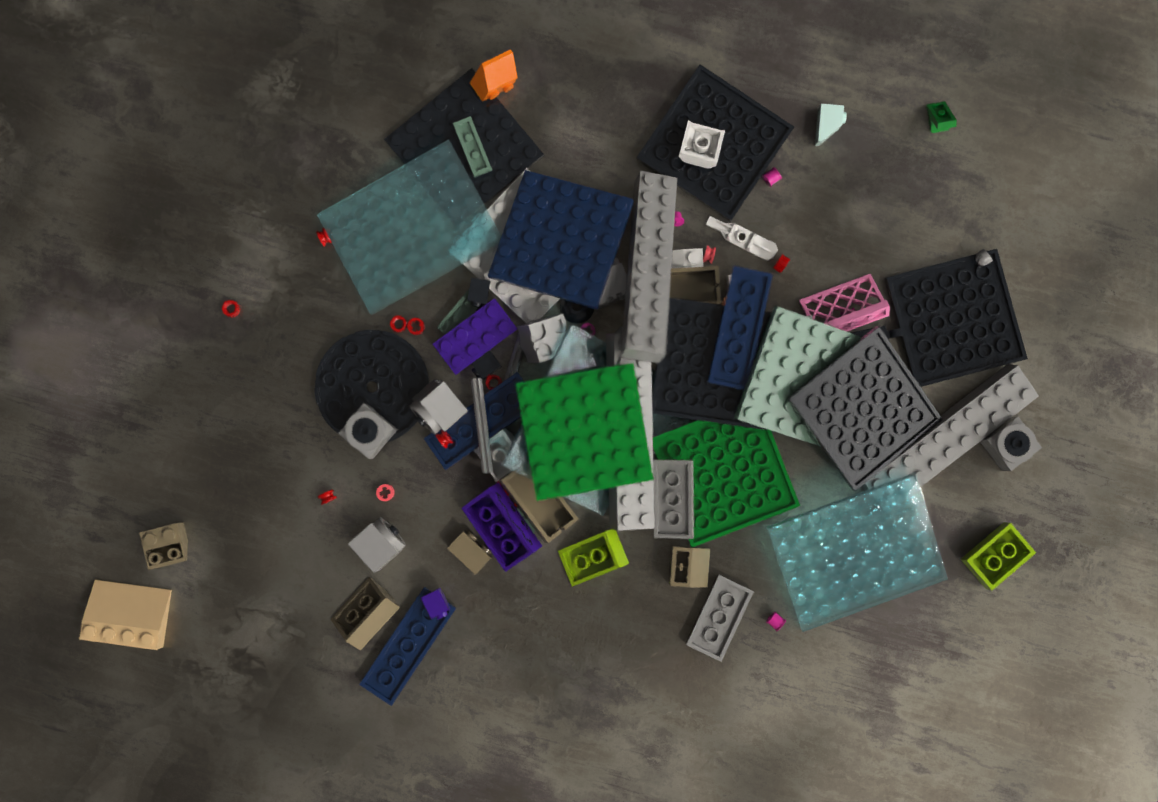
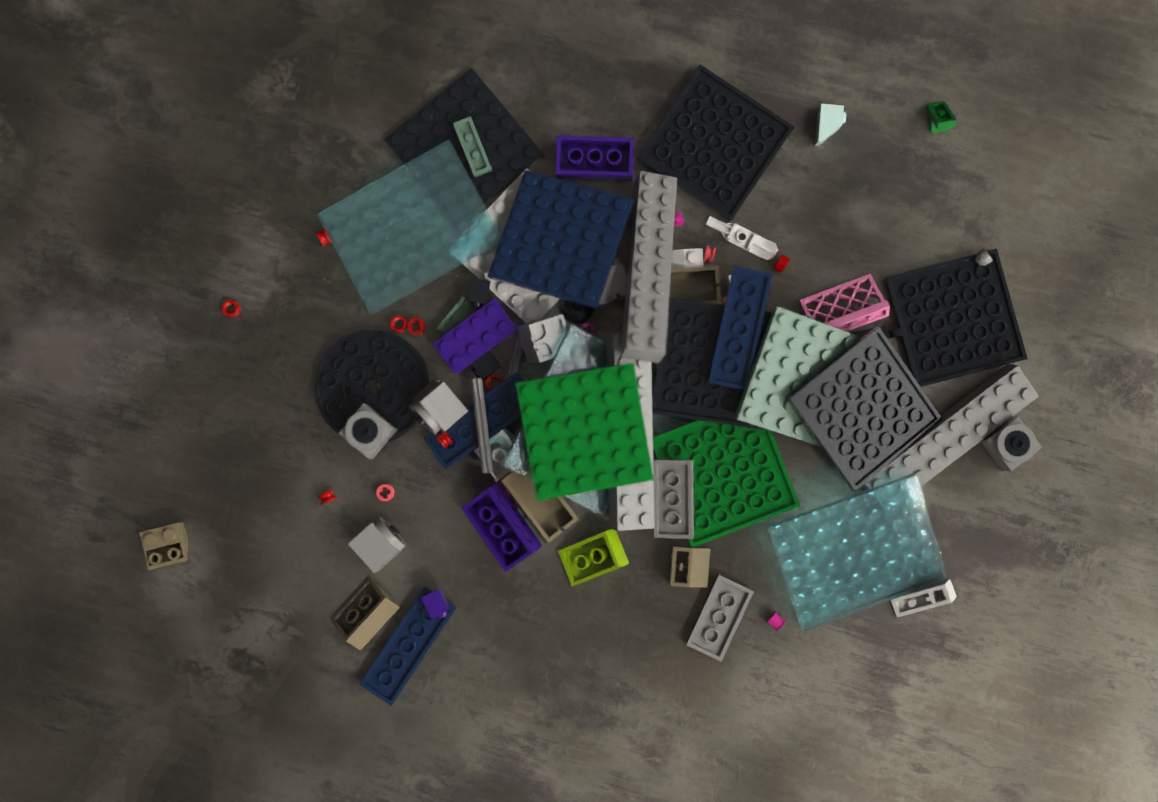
tan slope [79,580,172,650] -> none
dark tan brick [447,531,492,575] -> none
orange slope [470,49,518,102] -> none
white slope [679,121,725,168] -> none
dark pink axle [762,167,782,187] -> none
lime brick [961,522,1036,591] -> none
none -> dark purple brick [556,136,634,181]
none -> white slope [890,579,957,617]

